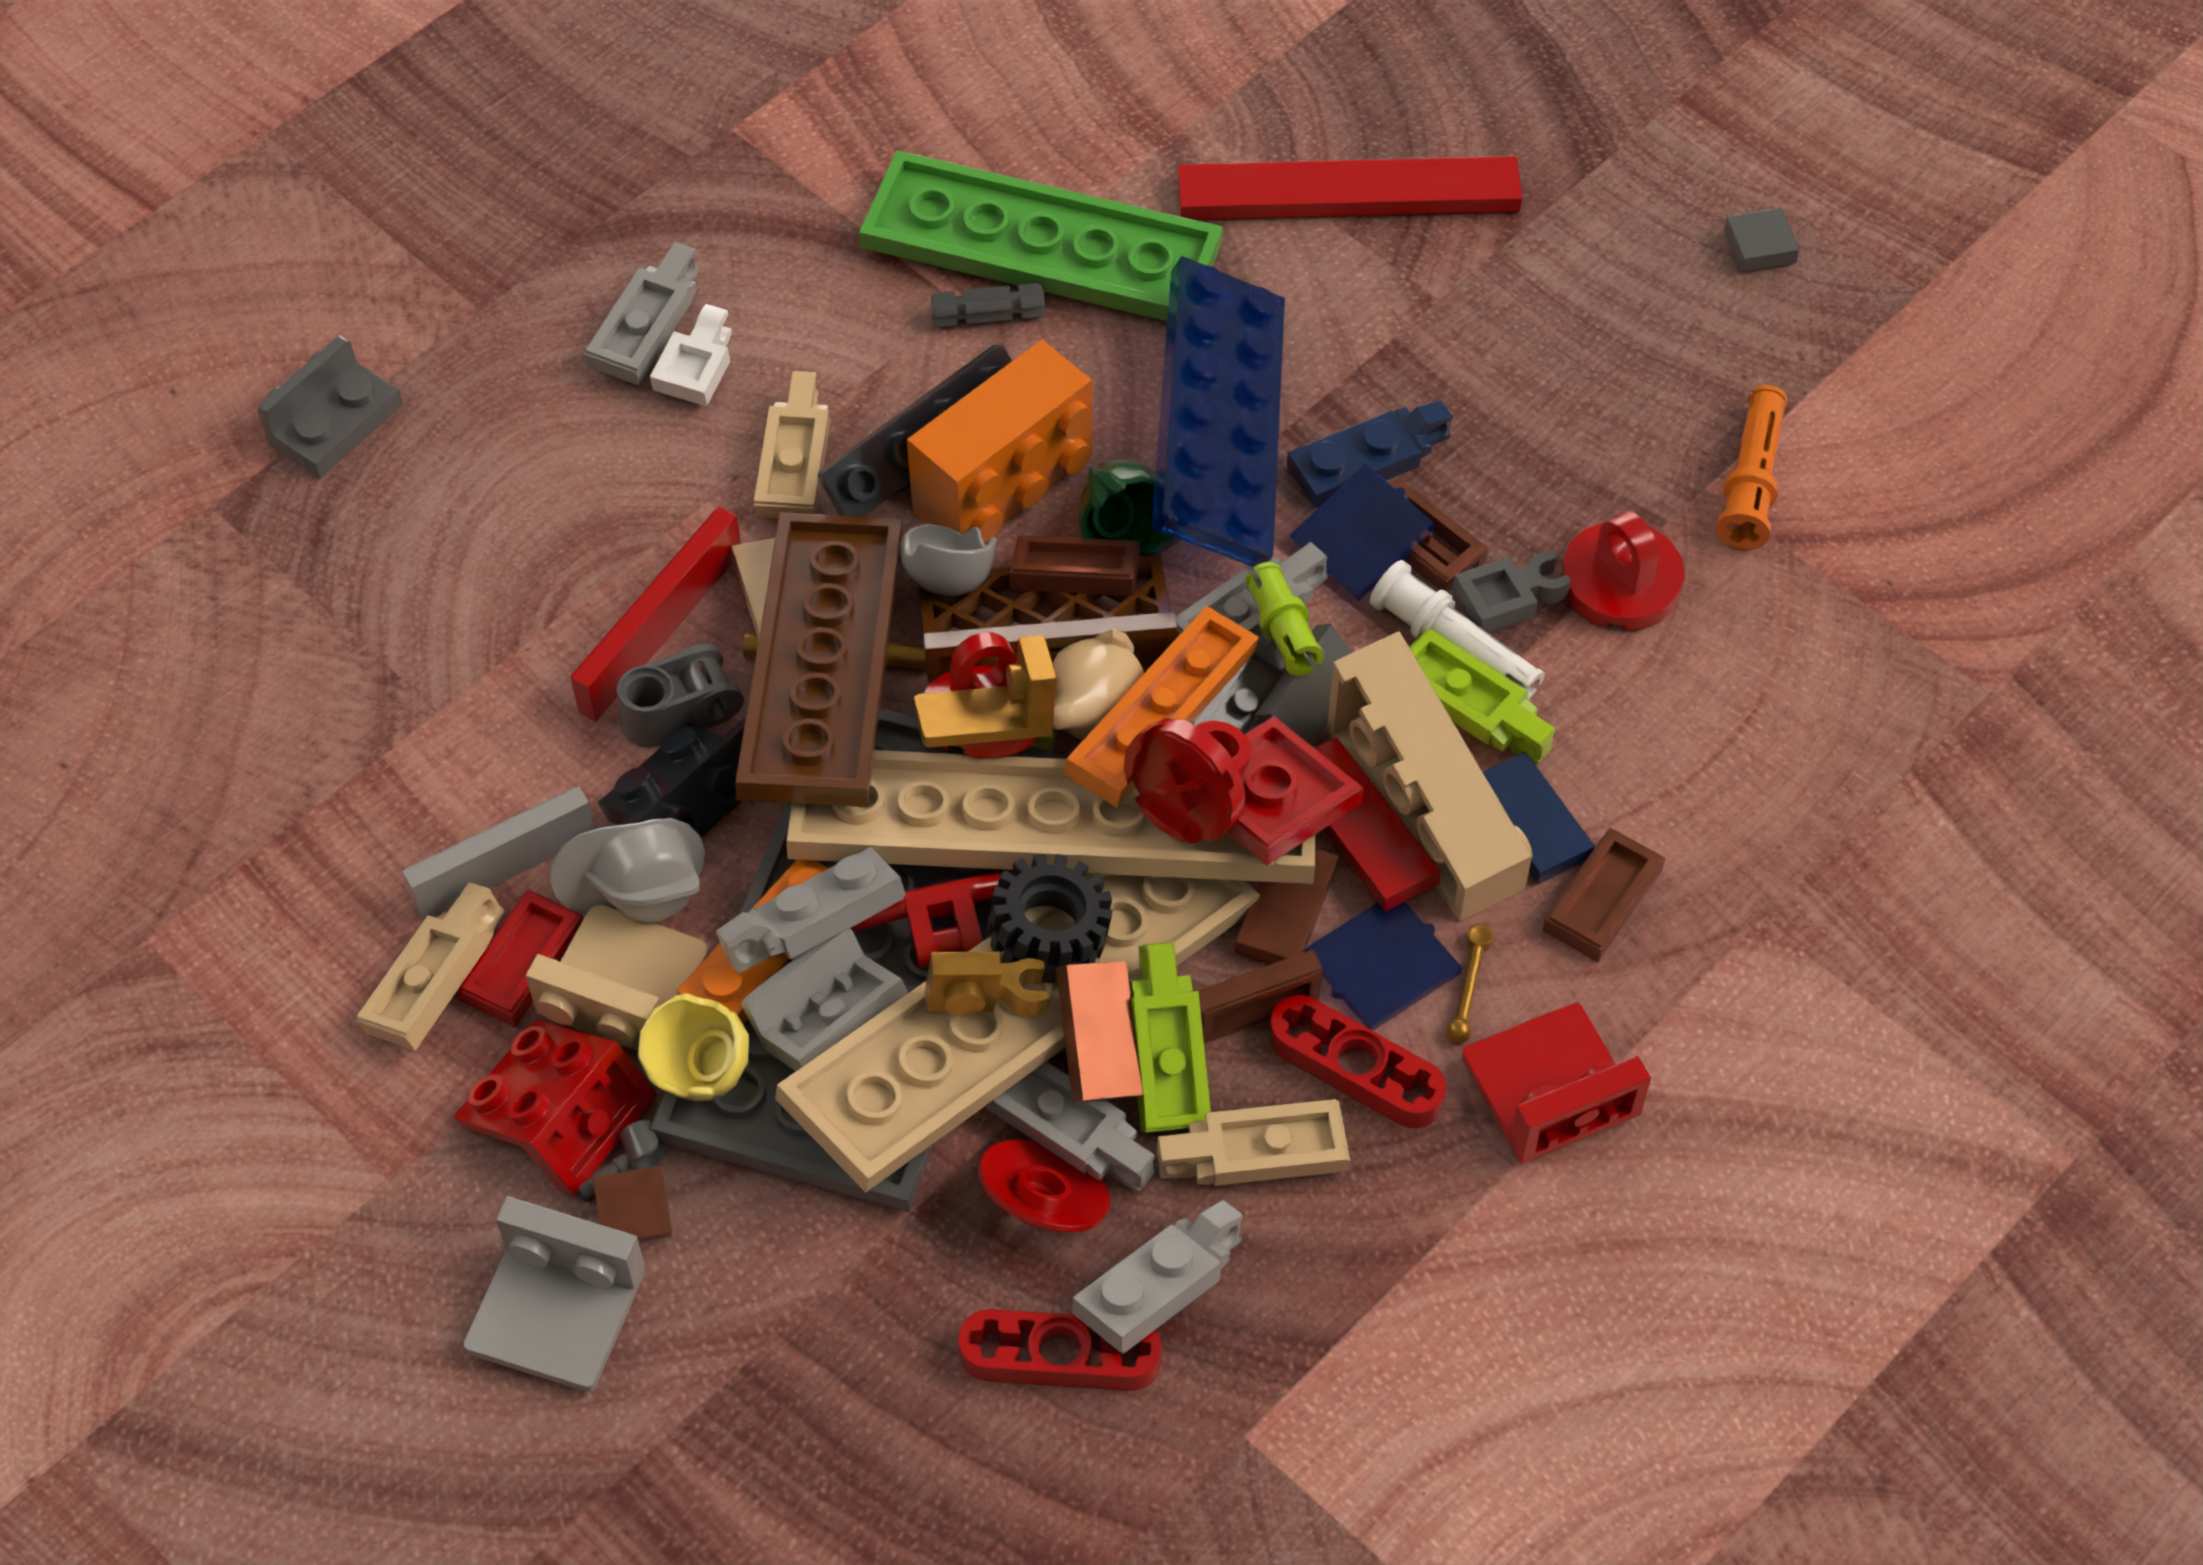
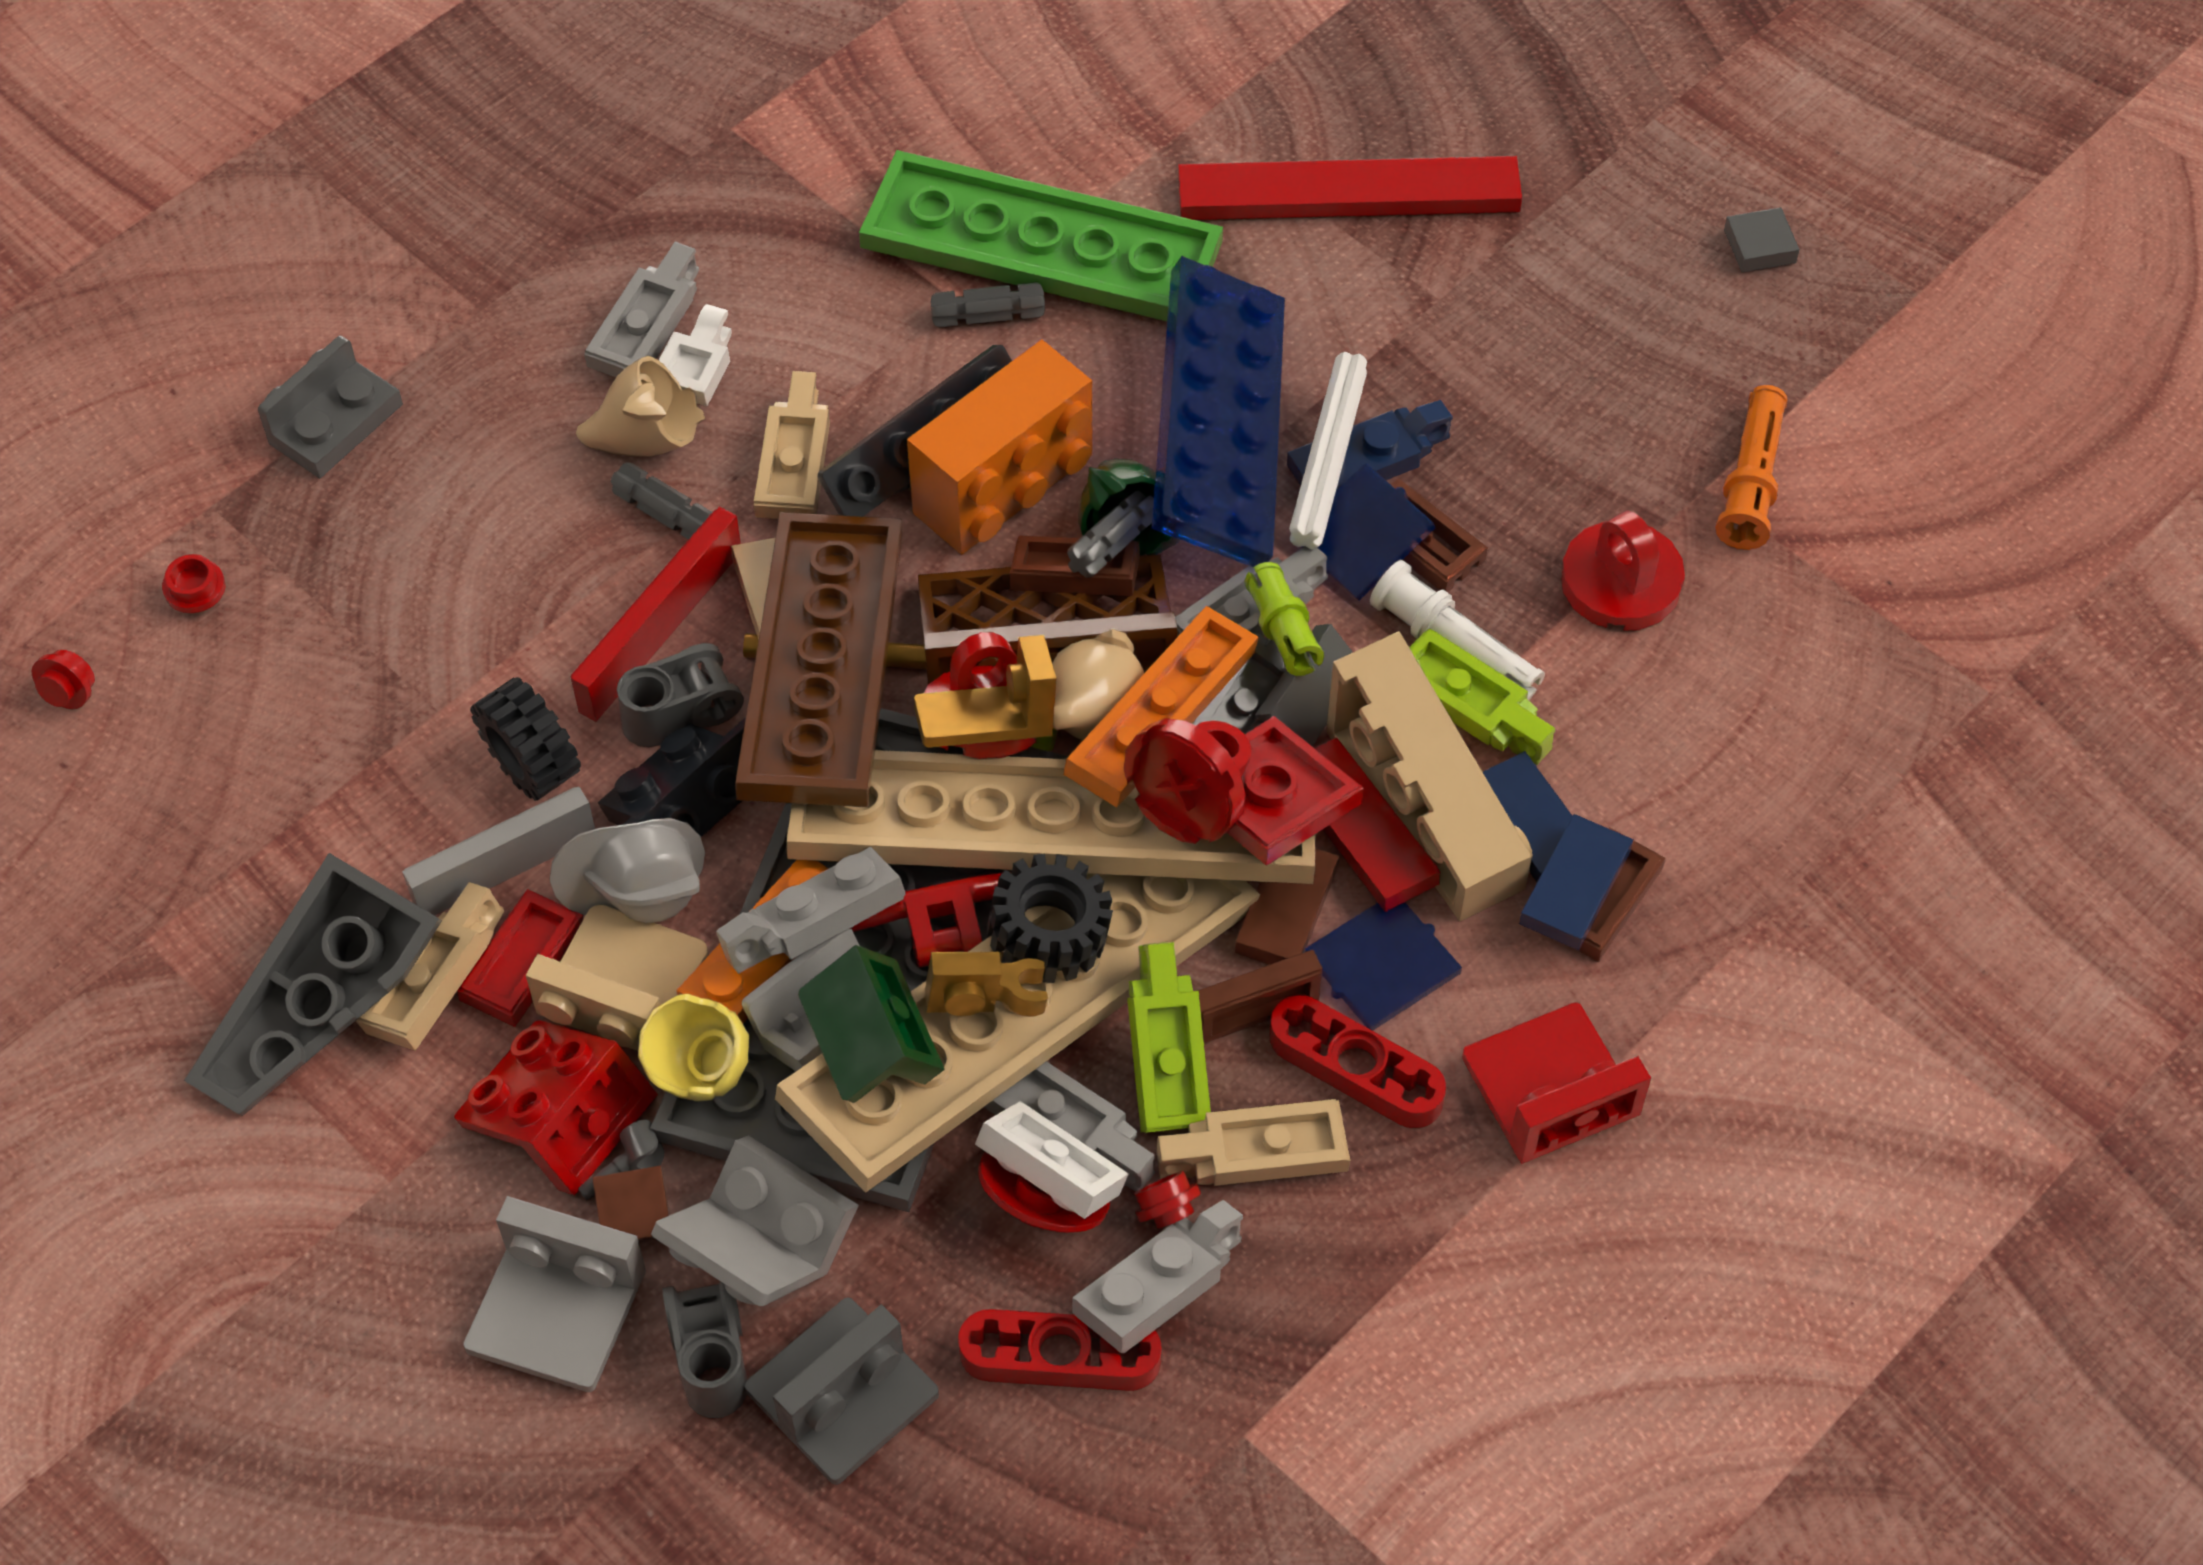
light grey hair [899,523,997,596] -> none
tile [1056,961,1143,1103] -> none
pearl gold hinge [1446,923,1494,1044] -> none
dark grey plate [1453,552,1571,633] -> none
none -> red plate [31,650,95,709]
none -> red plate [162,554,226,613]
none -> dark grey wedge [184,853,442,1116]
none -> black tyre [470,677,581,801]
none -> tan hat [576,356,705,456]
none -> dark grey axle [610,463,712,539]
none -> light grey bracket [651,1135,859,1306]
none -> dark grey piece [662,1281,747,1418]
none -> dark grey bracket [745,1297,939,1485]
none -> dark green panel [798,945,945,1103]
none -> white plate [975,1101,1128,1219]
none -> dark grey axle [1067,490,1157,578]
none -> red plate [1134,1171,1201,1229]
none -> white axle [1289,352,1367,549]
none -> dark blue tile [1519,814,1634,951]

